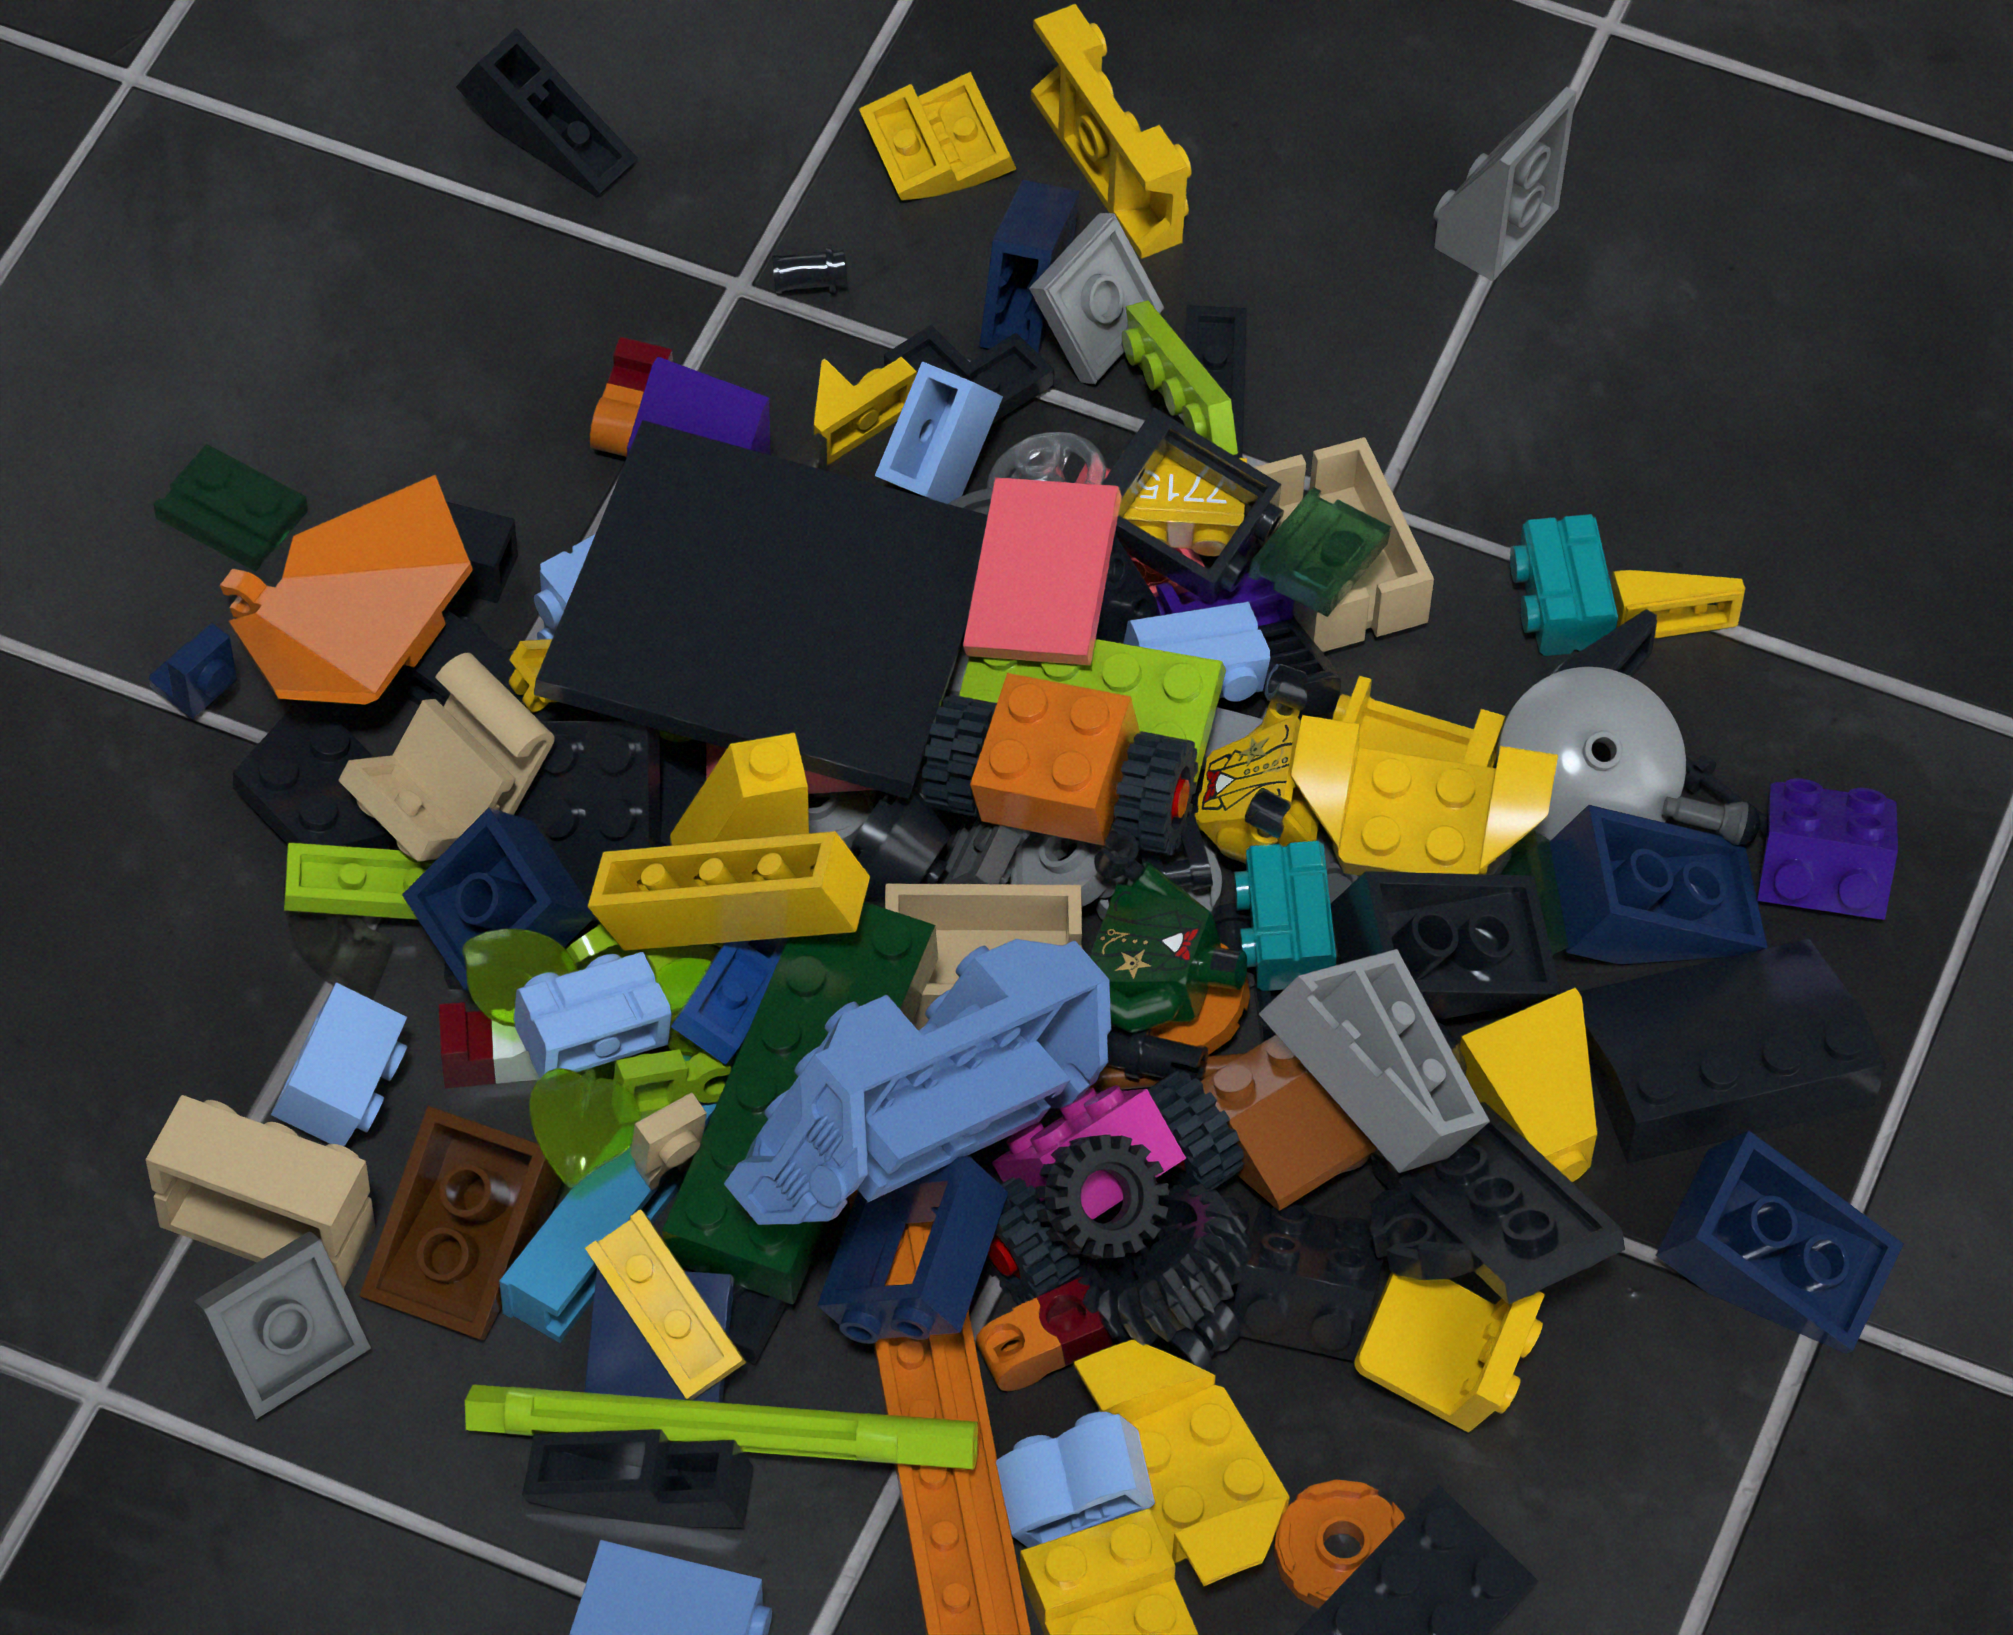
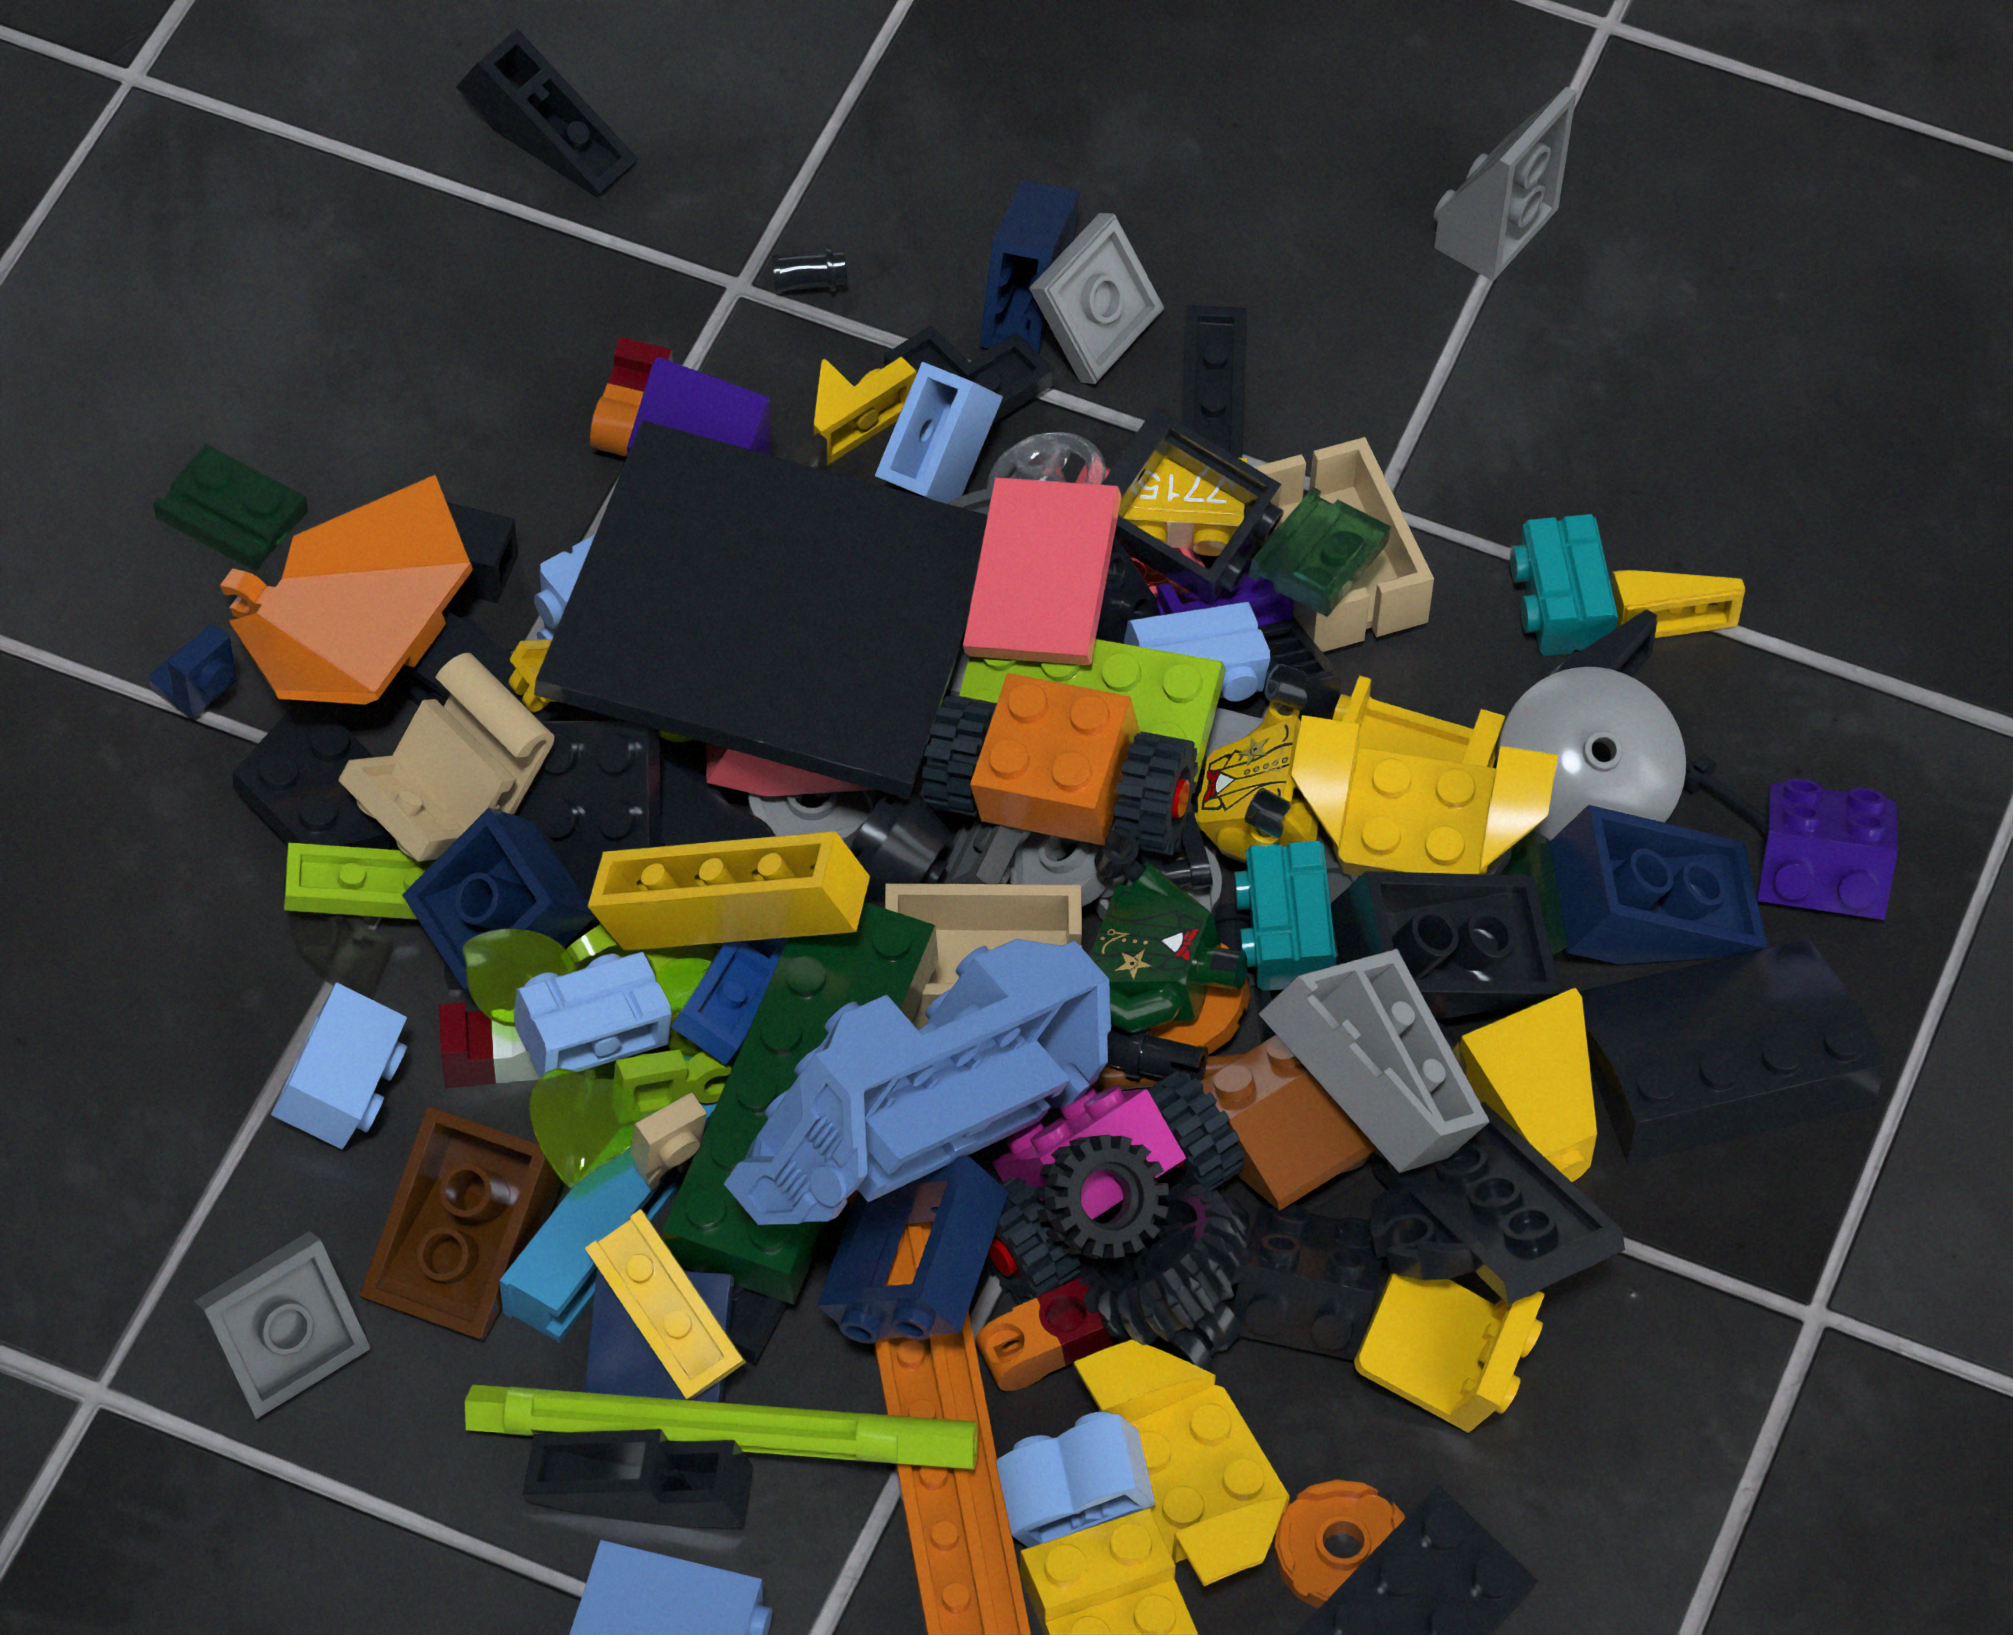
tan piece [146,1095,375,1289] -> none
yellow slope [670,733,809,846] -> none
yellow slope [859,72,1016,200] -> none
yellow piece [1031,4,1191,259] -> none
lime plate [1122,300,1238,455] -> none
dark blue slope [1655,1131,1904,1354] -> none
dark grey piece [1662,796,1760,845] -> none

